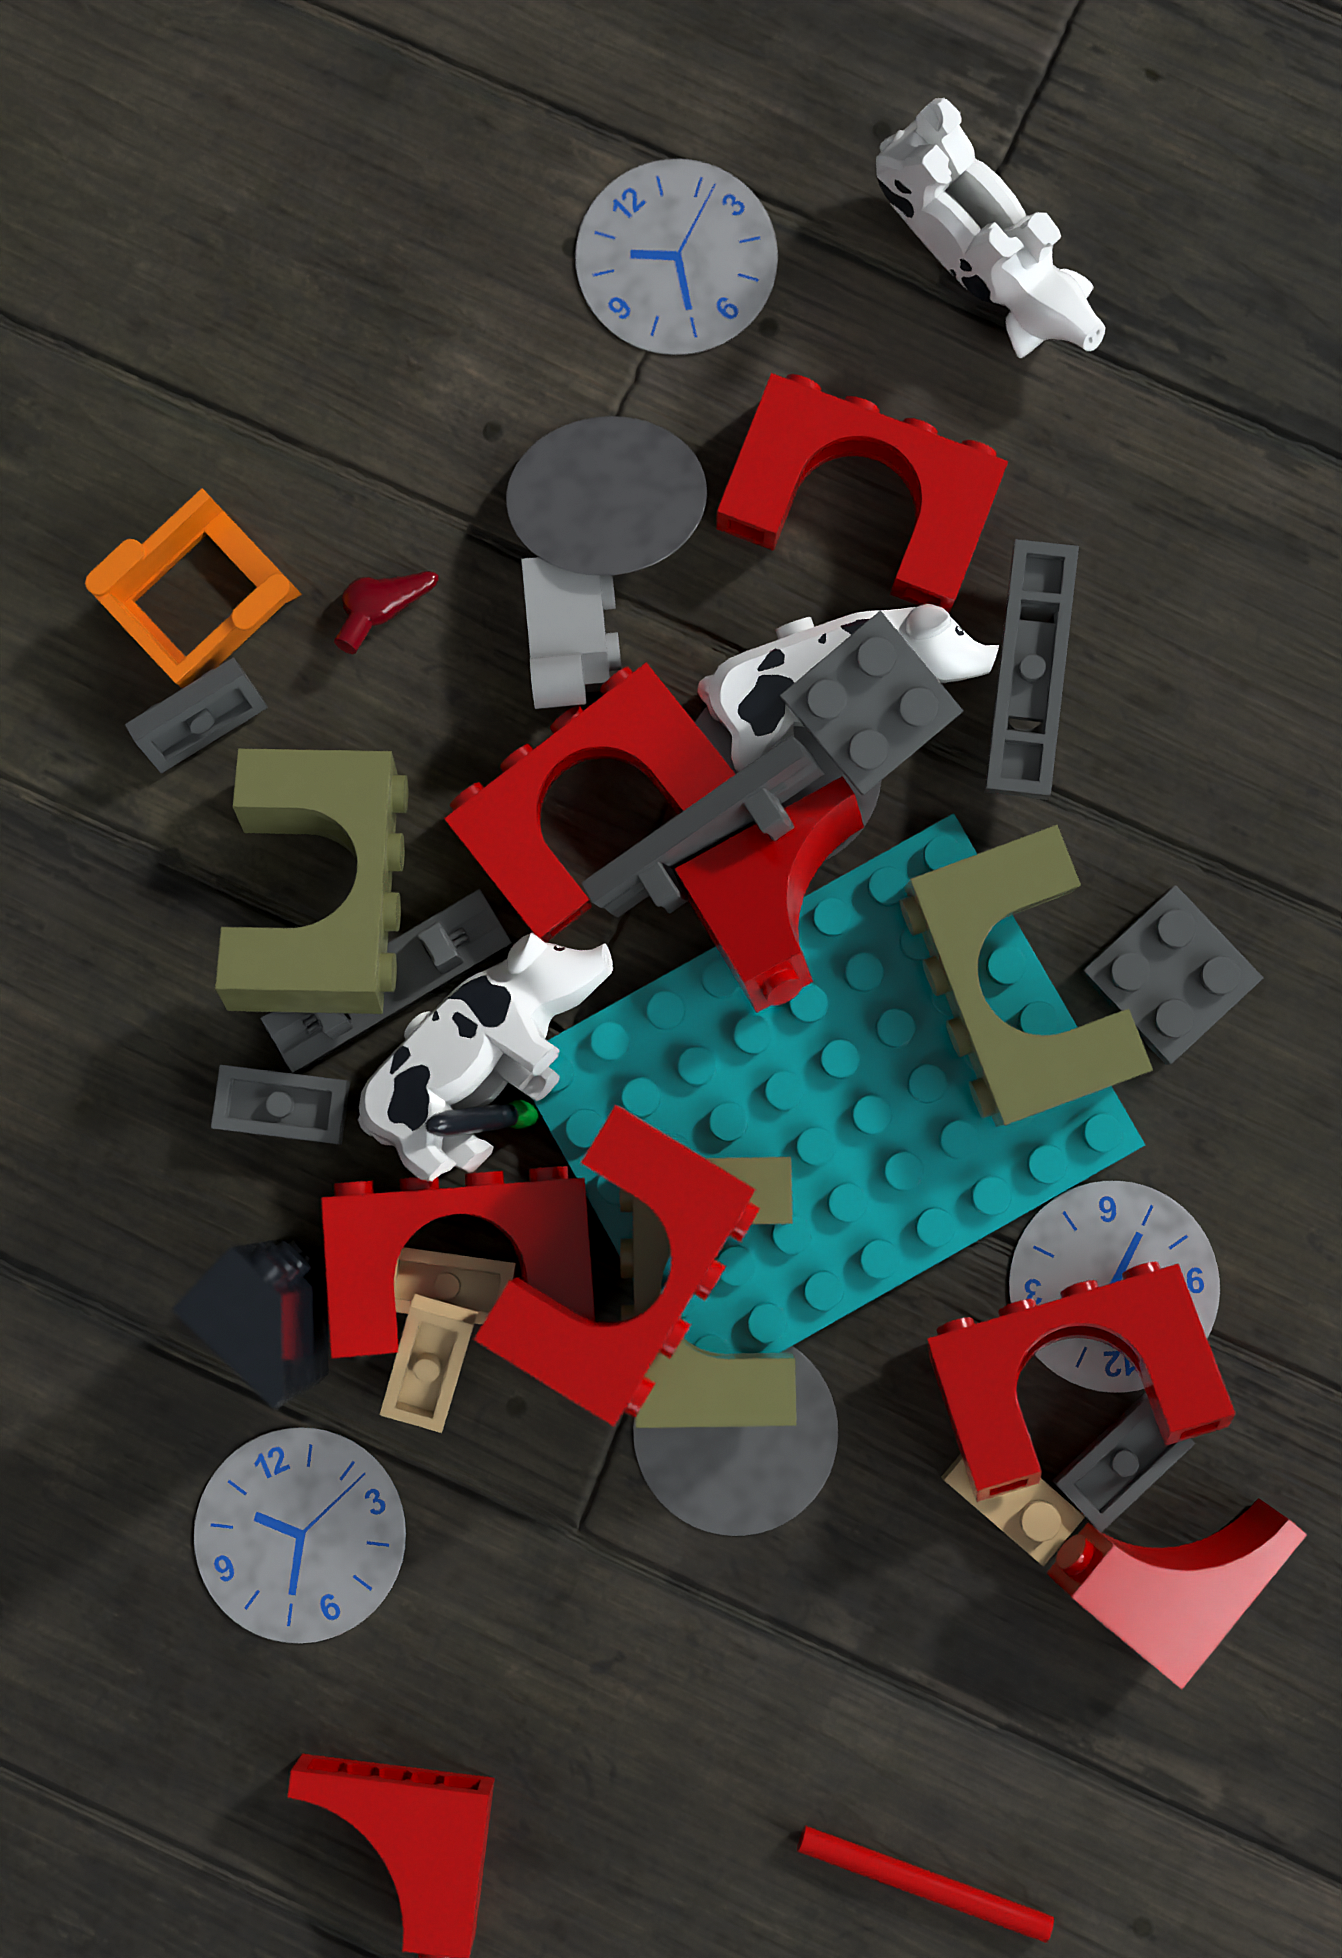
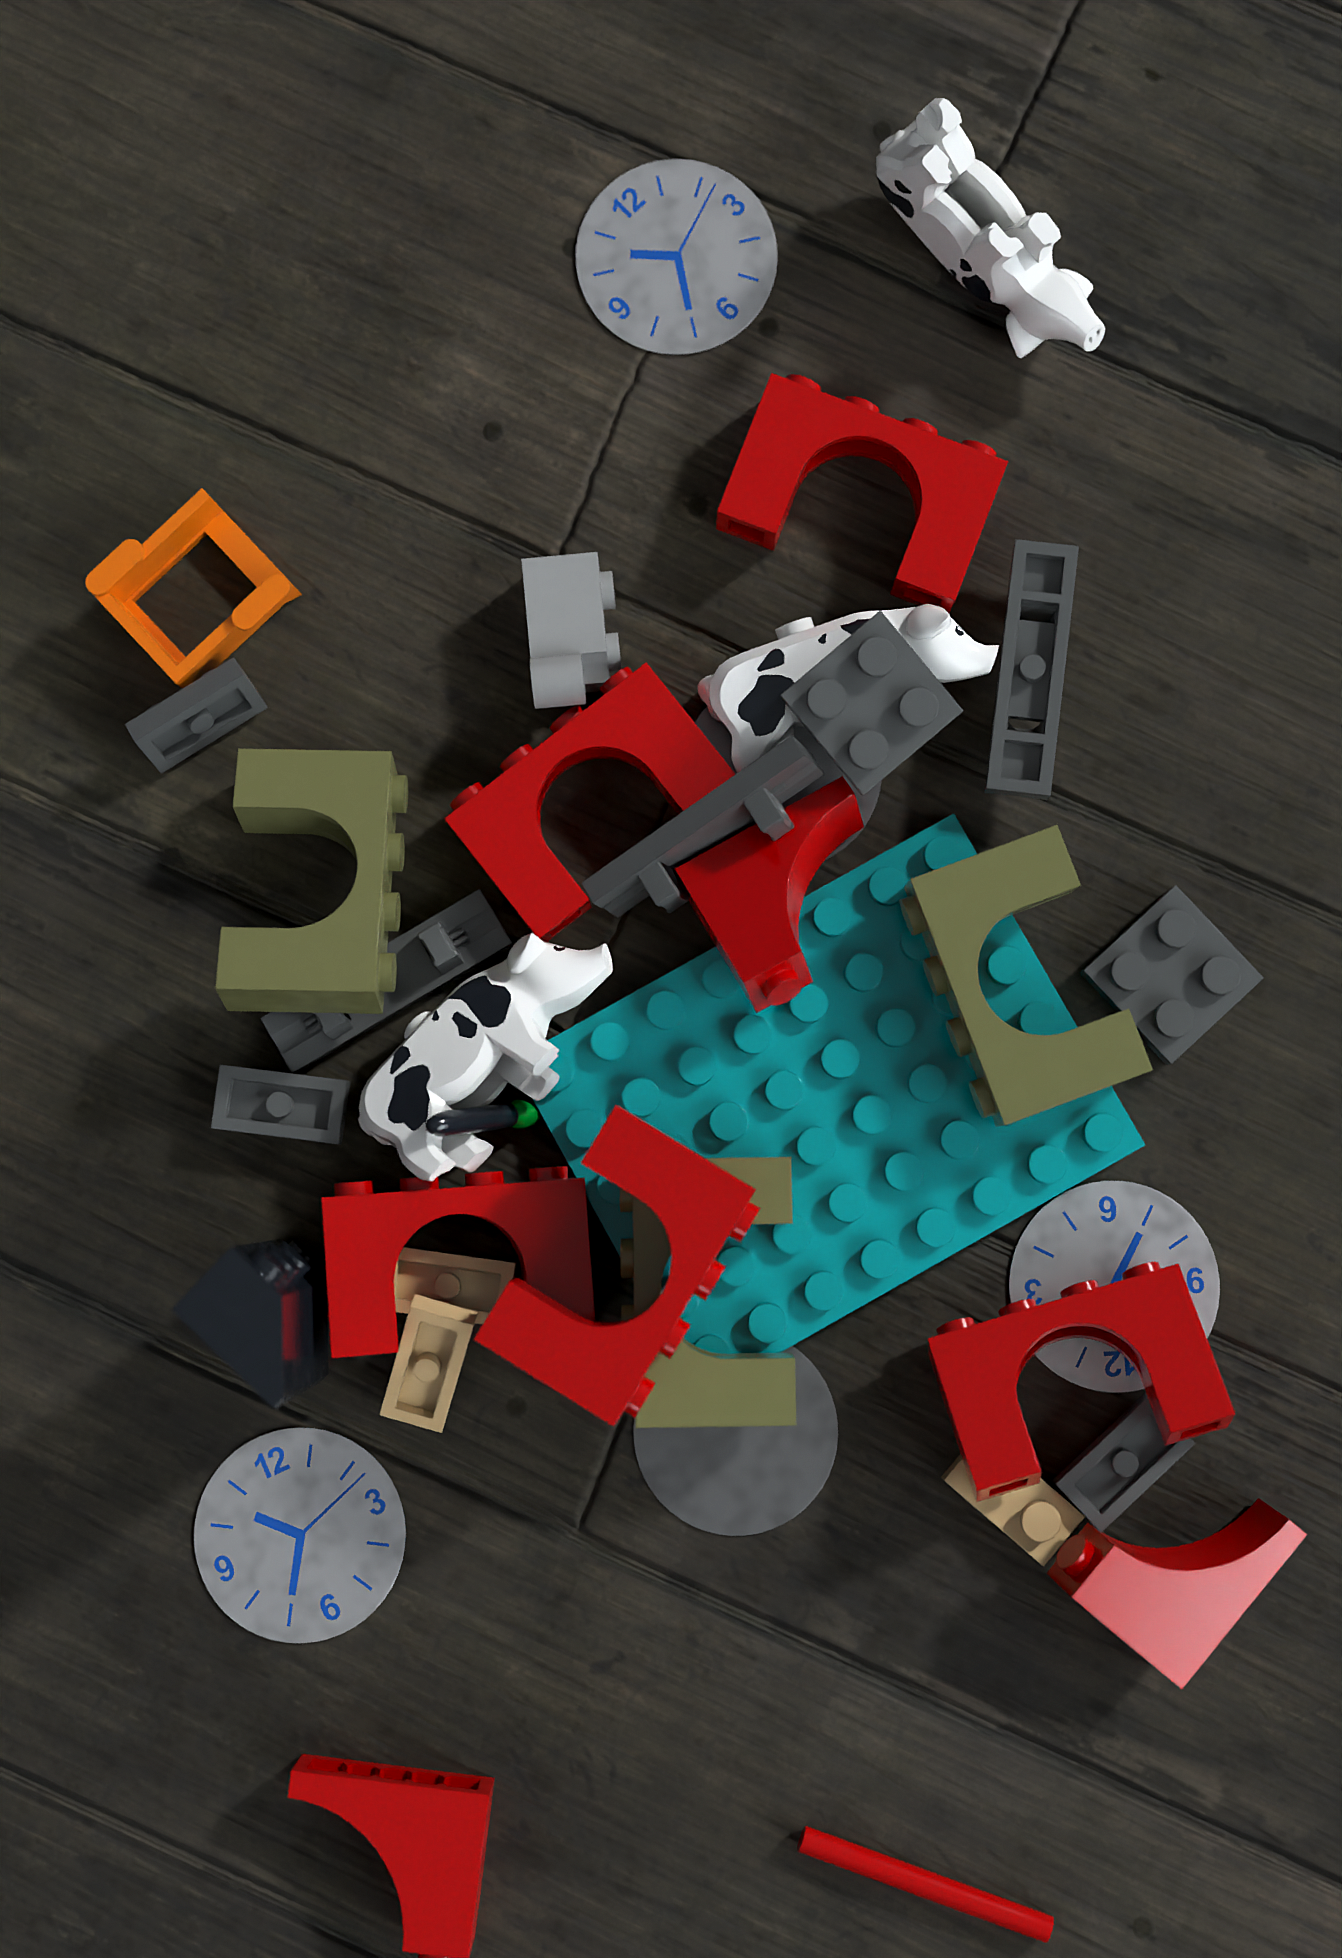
dark red animal [334,571,439,654] -> none
flat silver sticker [507,416,707,576] -> none

